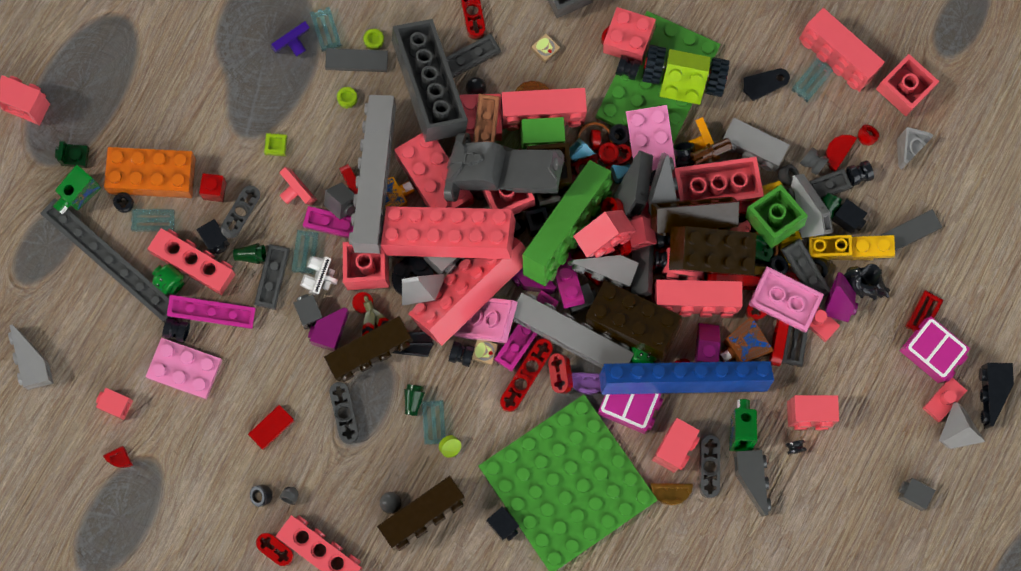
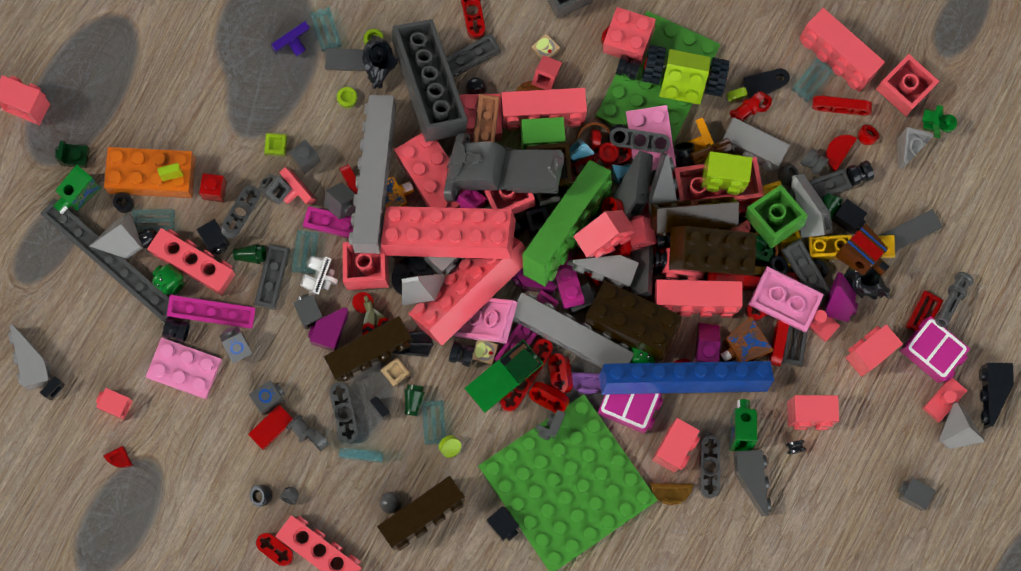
none -> black tile [40,377,65,400]
none -> light grey slope [90,213,143,259]
none -> black cylinder [138,229,157,249]
none -> lime tile [158,163,183,181]
none -> dark grey brick [219,326,252,363]
none -> dark grey brick [249,380,285,415]
none -> dark grey brick [257,174,292,205]
none -> dark grey connector [286,414,329,452]
none -> dark grey brick [289,140,321,174]
none -> clear light blue tile [339,448,384,463]
none -> black hair [362,35,398,89]
none -> black tile [370,396,390,420]
none -> tan tile [380,357,410,387]
none -> dark pink tile [456,190,487,208]
none -> green piece [464,339,544,413]
none -> dark green brick [505,348,539,382]
none -> red beam [529,382,569,413]
none -> coral brick [531,55,562,90]
none -> dark grey bracket [535,410,565,441]
none -> dark grey beam [610,128,670,153]
none -> lime brick [701,151,753,195]
none -> lime tile [726,87,748,102]
none -> red connector [729,91,772,122]
none -> red beam [812,96,872,116]
none -> reddish brown torso [835,224,890,276]
none -> coral brick [845,324,903,377]
none -> green hips [922,105,957,138]
none -> dark grey pin [935,272,973,328]

